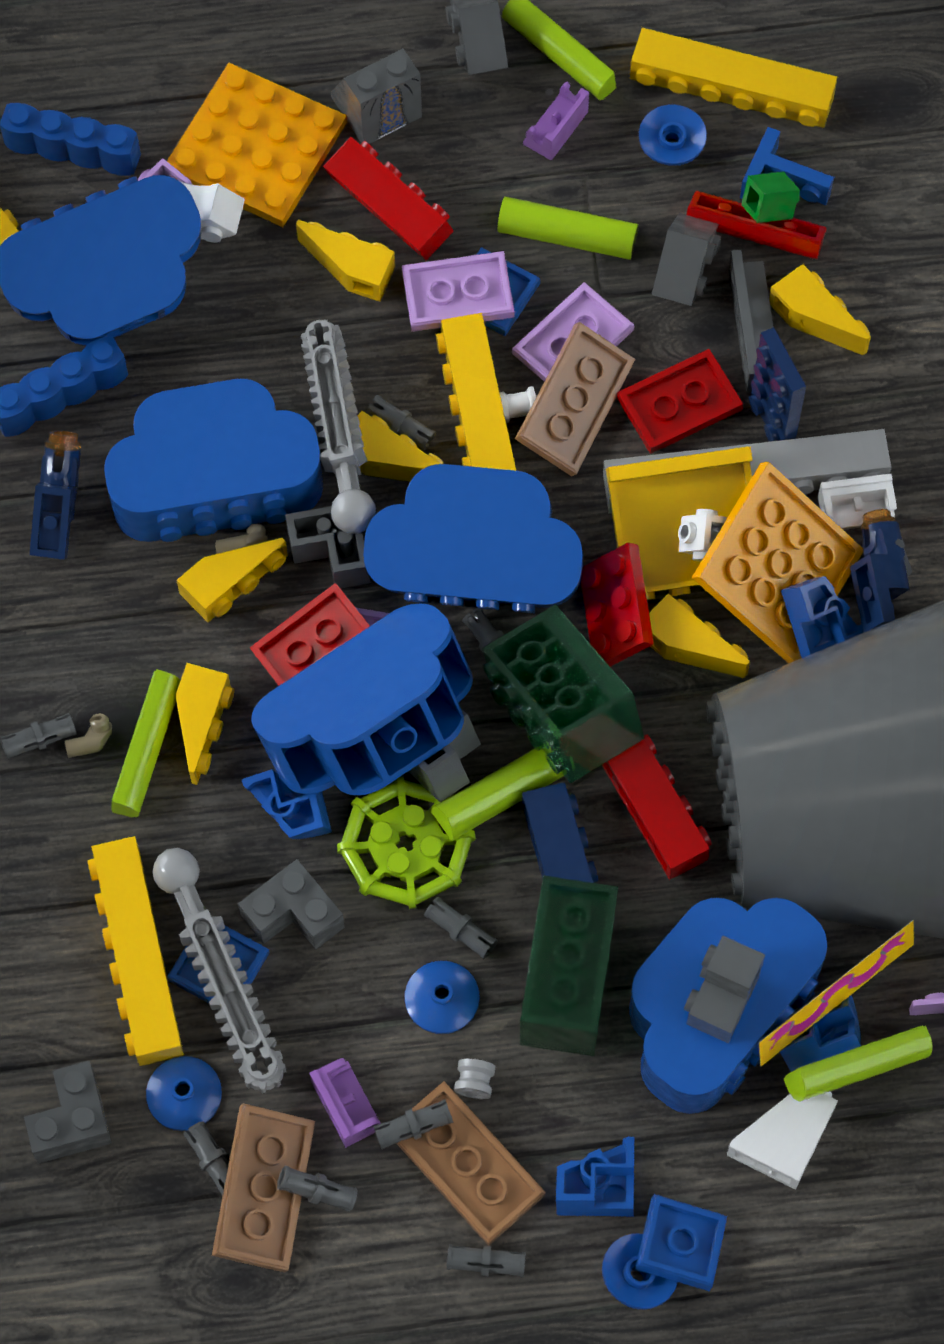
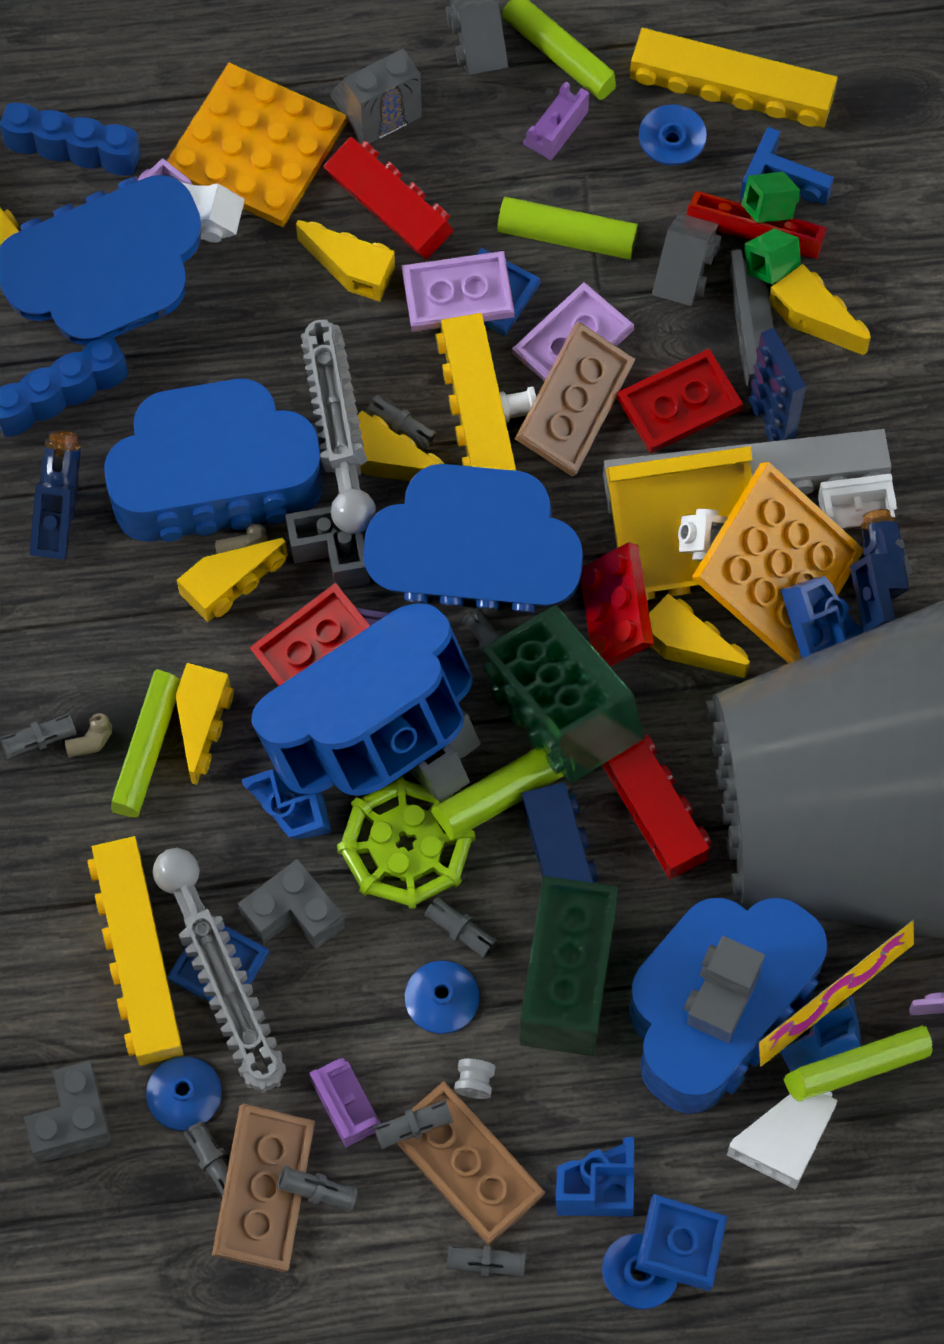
none -> green brick [745,228,801,284]

